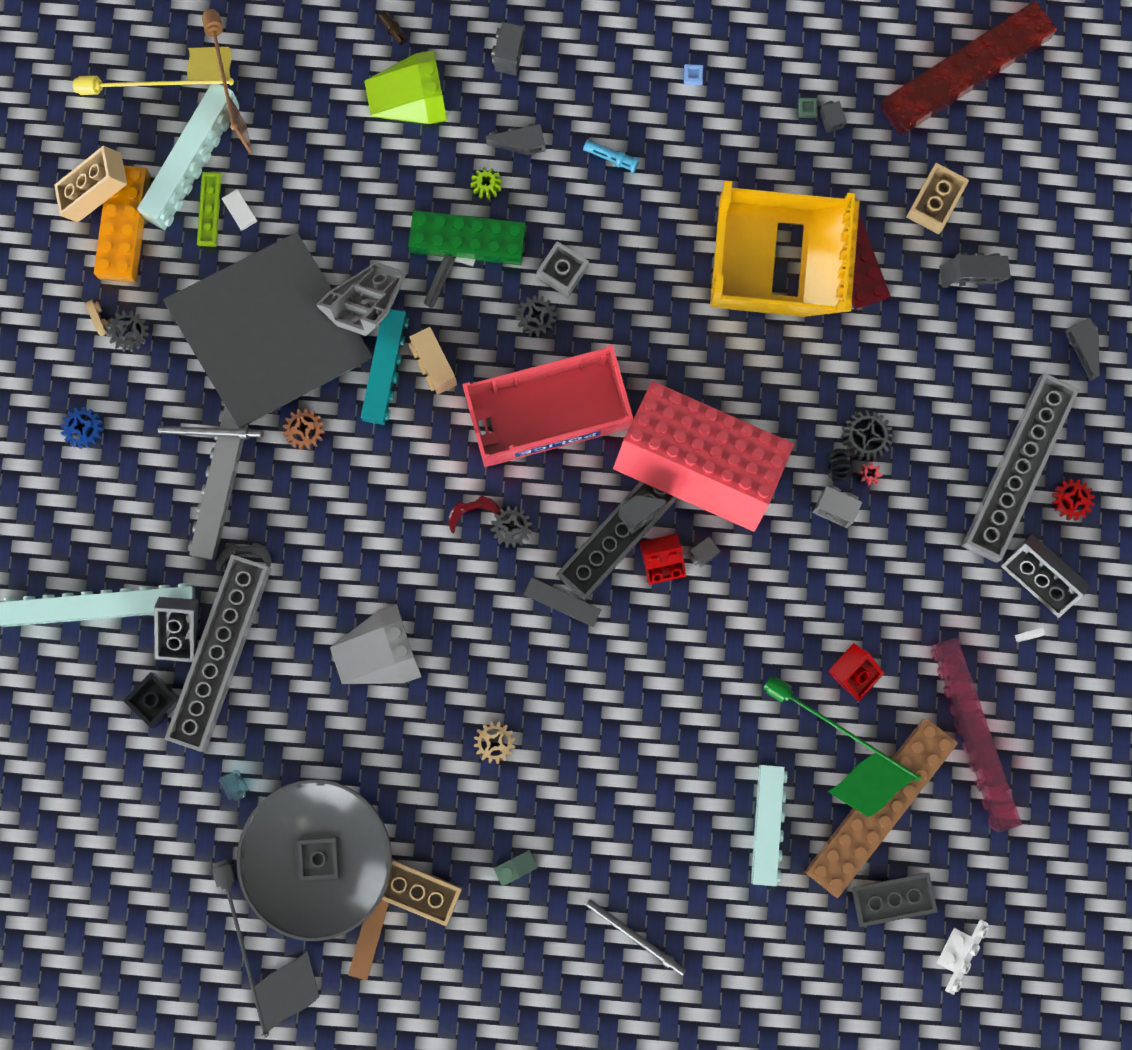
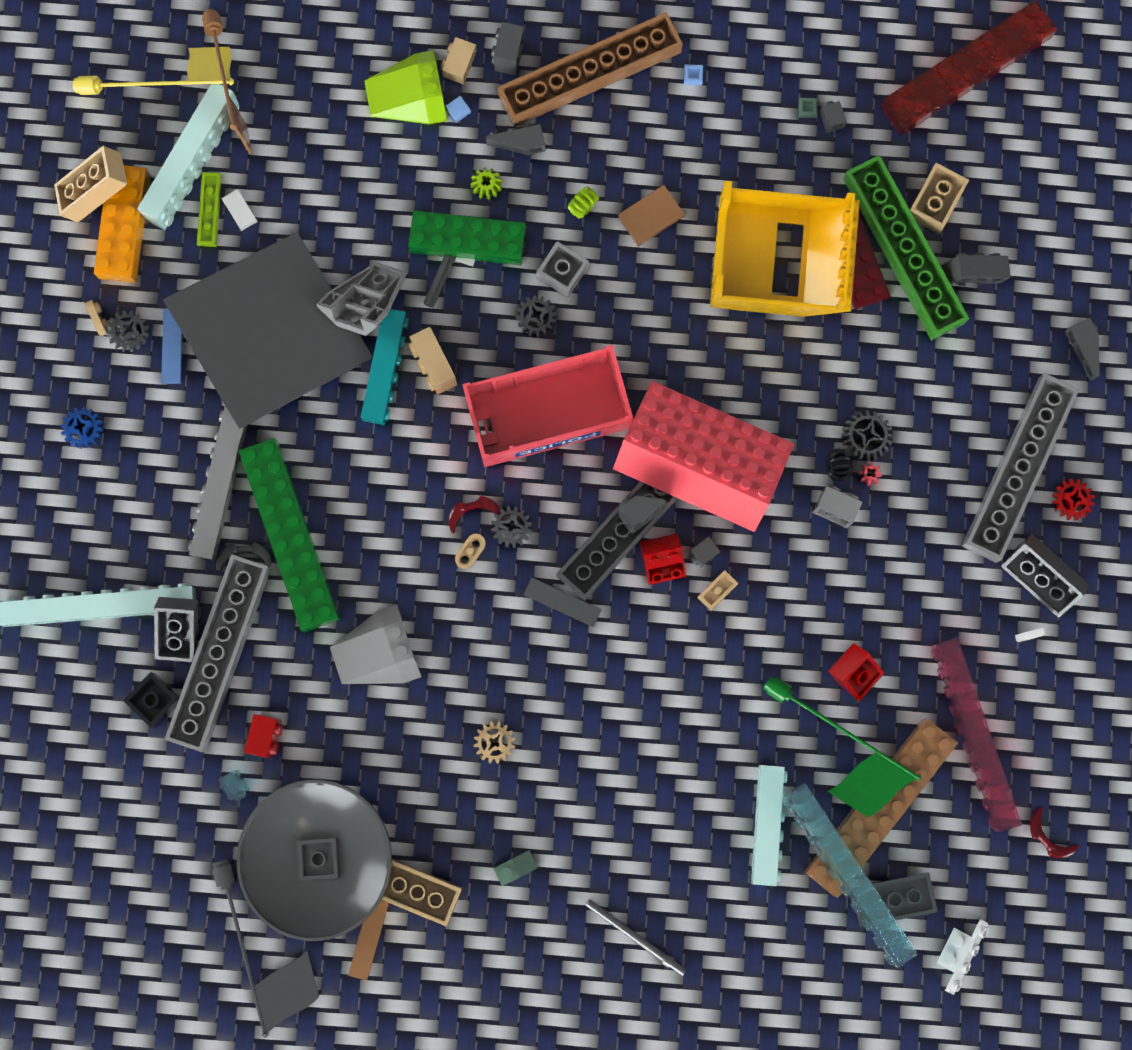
flat silver bar [158,426,264,439] -> none
nougat gear [283,408,325,450] -> none
dark brown pin [377,10,408,46] -> none
medium azure pin [583,139,640,174] -> none
none -> medium blue tile [161,308,183,384]
none -> green brick [239,438,341,633]
none -> red brick [244,714,284,758]
none -> tan brick [440,37,477,85]
none -> light blue tile [445,96,471,123]
none -> tan plate [455,534,486,569]
none -> medium nougat brick [498,12,683,127]
none -> lime gear [568,186,599,219]
none -> medium nougat tile [617,185,685,247]
none -> tan plate [697,570,738,611]
none -> clear light blue brick [783,783,918,968]
none -> bright green brick [843,155,969,341]
none -> dark red piece [1030,807,1079,858]

